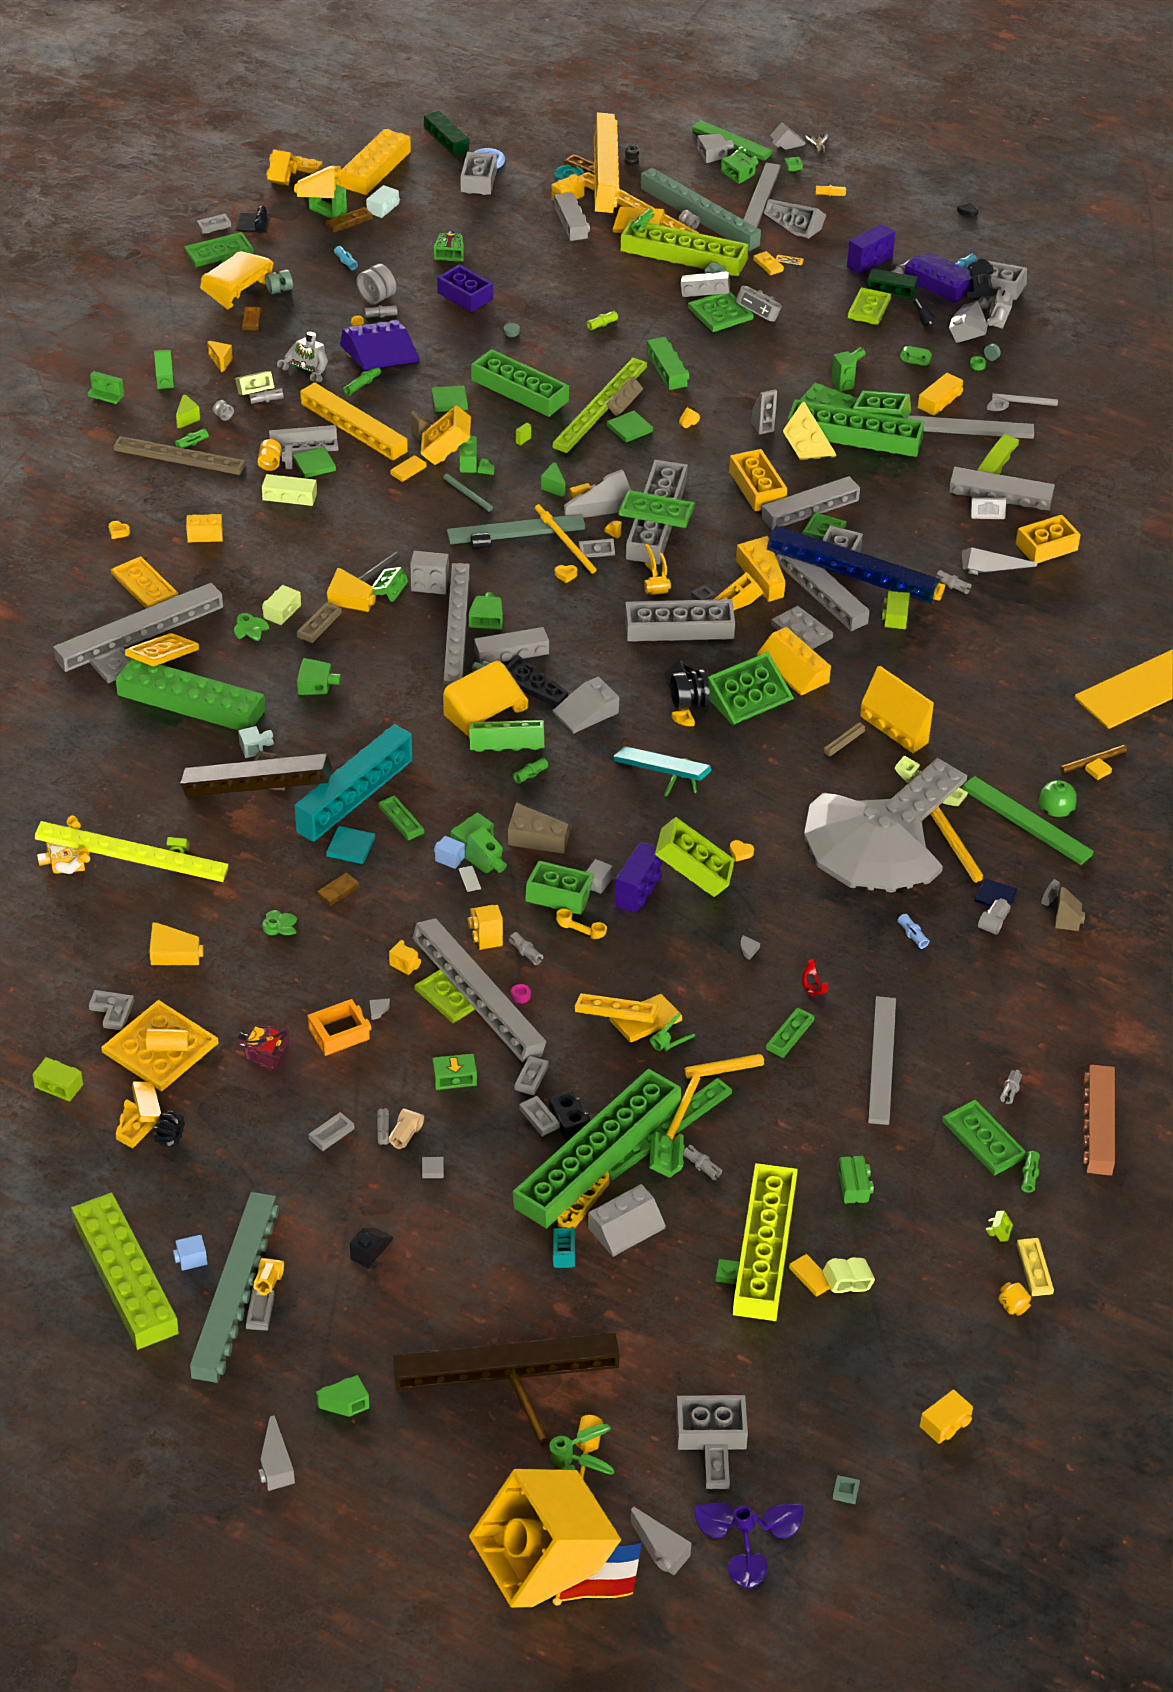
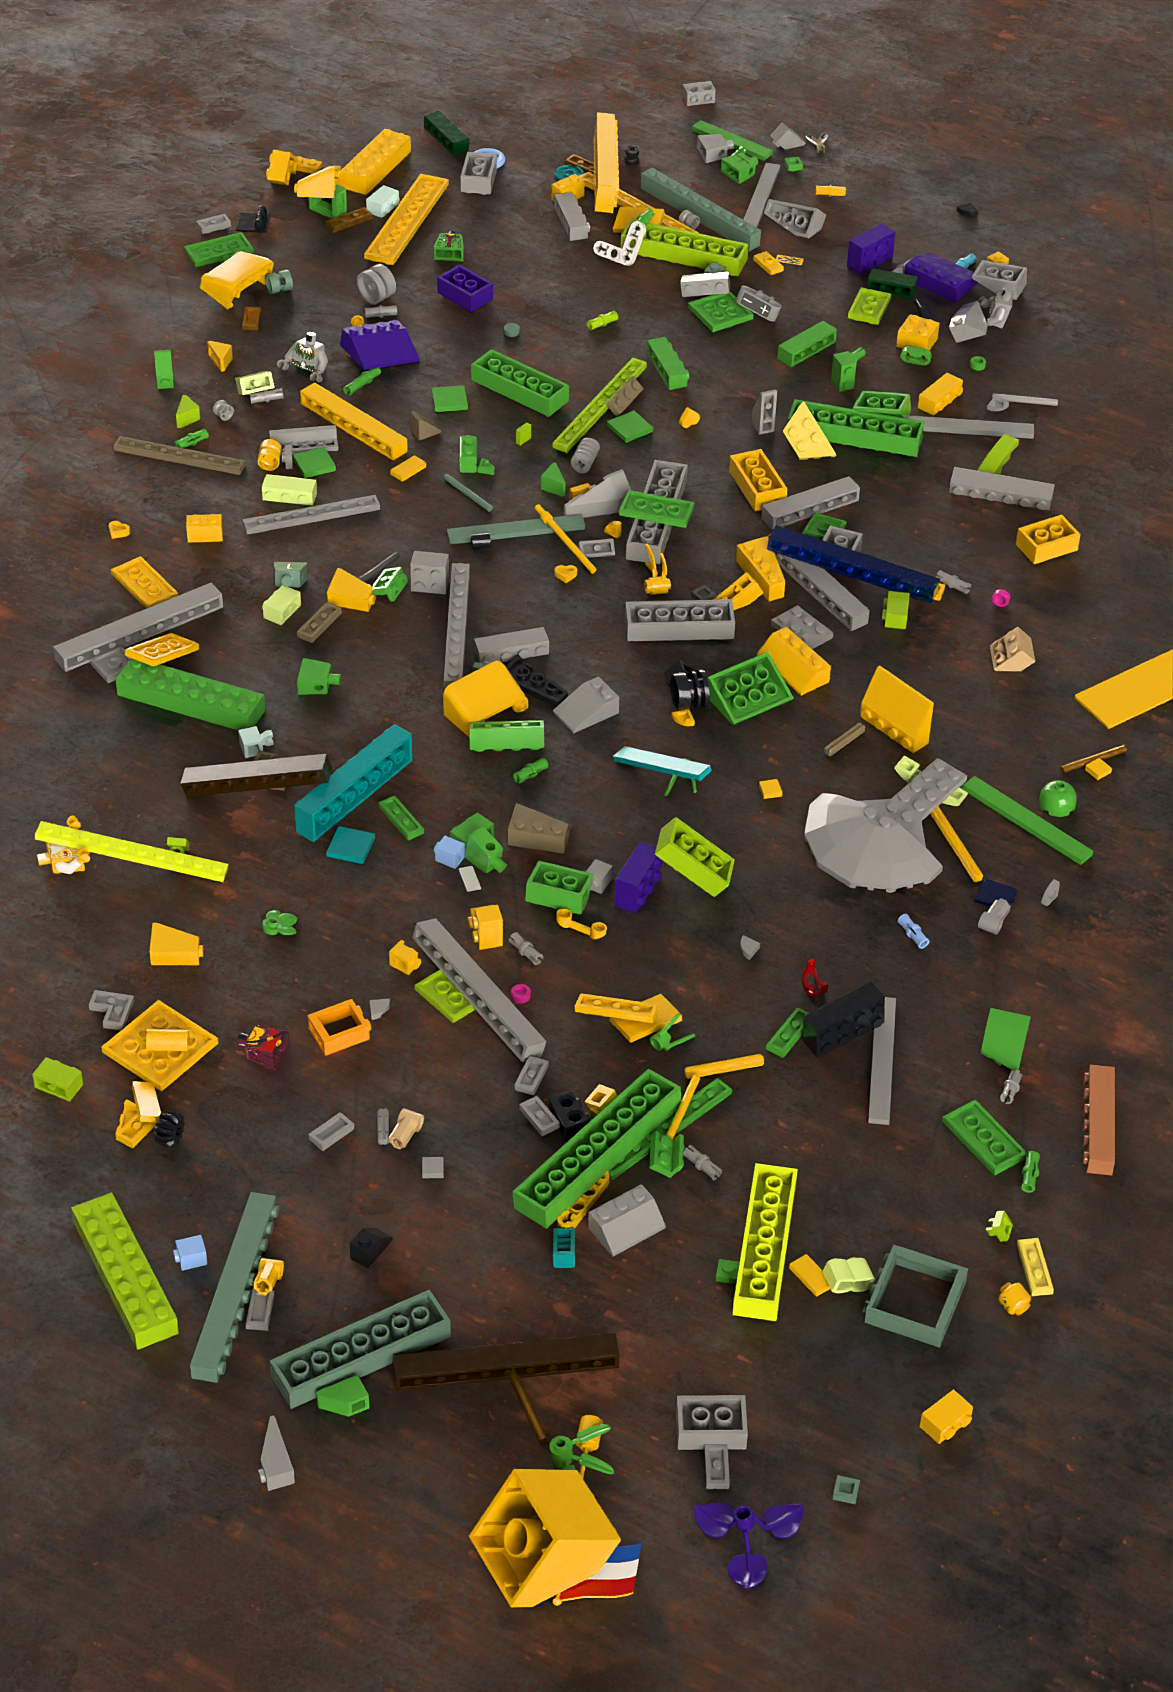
bright green bracket [88,371,124,404] -> none
bright green plate [234,613,269,641] -> none
pearl gold tile [317,873,359,906] -> none
medium azure pin [334,246,358,270] -> none
yellow brick [421,405,471,465] -> none
bright green brick [432,1054,477,1090] -> none
bright green torso [469,592,503,629] -> none
light grey slope [630,1507,691,1575] -> none
yellow tile [729,840,754,862] -> none
bright green plate [800,383,858,409] -> none
bright green brick [838,1156,874,1204] -> none
wedge [962,548,1038,575] -> none
black tile [967,259,1001,298] -> none
slope [970,498,1006,519] -> none
sand green tile [984,344,1001,361] -> none
dark tan slope [1055,887,1085,931] -> none
none -> light grey tile [243,495,380,535]
none -> sand green brick [270,1289,451,1409]
none -> sand green torso [274,562,307,587]
none -> yellow plate [364,174,449,265]
none -> light grey piece [571,438,600,474]
none -> yellow brick [585,1084,618,1118]
none -> white beam [593,221,646,266]
none -> light grey brick [682,81,716,106]
none -> yellow tile [759,779,782,799]
none -> bright green brick [777,321,837,367]
none -> black brick [803,982,885,1058]
none -> sand green window [863,1245,968,1348]
none -> yellow brick [896,314,940,350]
none -> bright green slope [981,1008,1031,1071]
none -> yellow plate [987,251,1009,264]
none -> tan slope [990,627,1035,671]
none -> dark pink tile [992,589,1010,607]

